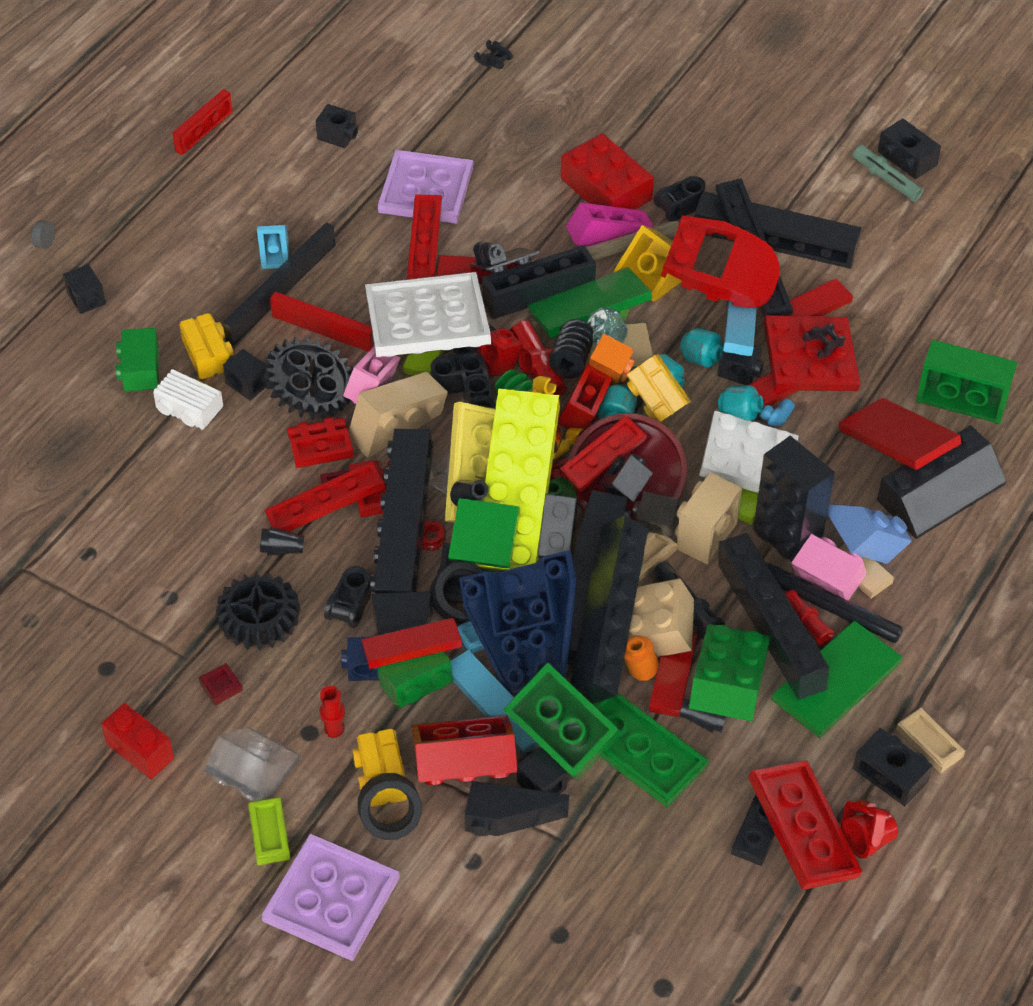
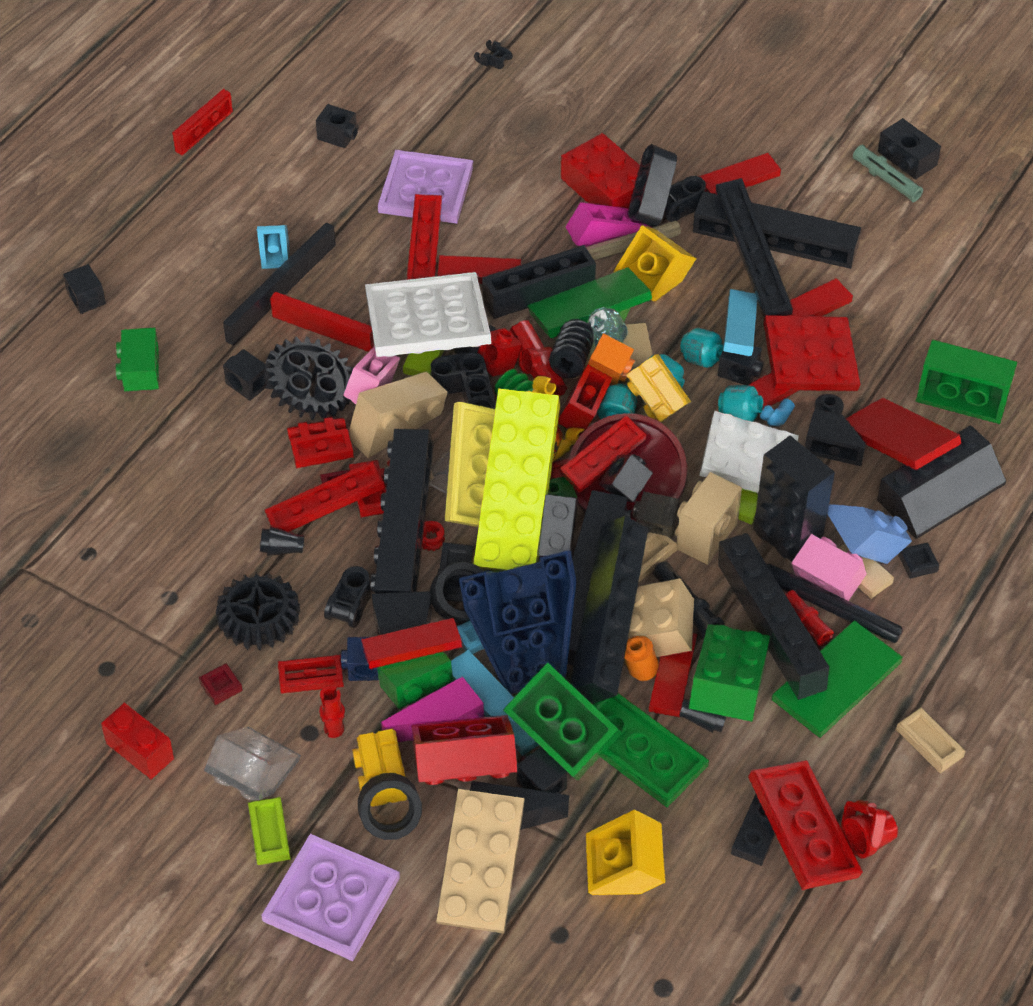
dark grey tile [31,220,55,249] -> none
white brick [153,369,223,430] -> none
yellow brick [179,313,234,380] -> none
green tile [448,498,520,569] -> none
black cone [450,480,488,506] -> none
black hinge [470,241,540,273] -> none
red slope [660,216,780,308] -> none
black piece [802,324,846,359] -> none
black brick [853,727,933,807] -> none
none -> red tile [278,655,344,694]
none -> dark pink slope [381,676,484,742]
none -> tan plate [436,789,525,933]
none -> yellow slope [586,809,665,895]
none -> black beam [628,144,677,227]
none -> red tile [699,153,781,194]
none -> black slope [805,409,866,466]
none -> black plate [814,394,844,415]
none -> black tile [898,542,940,579]

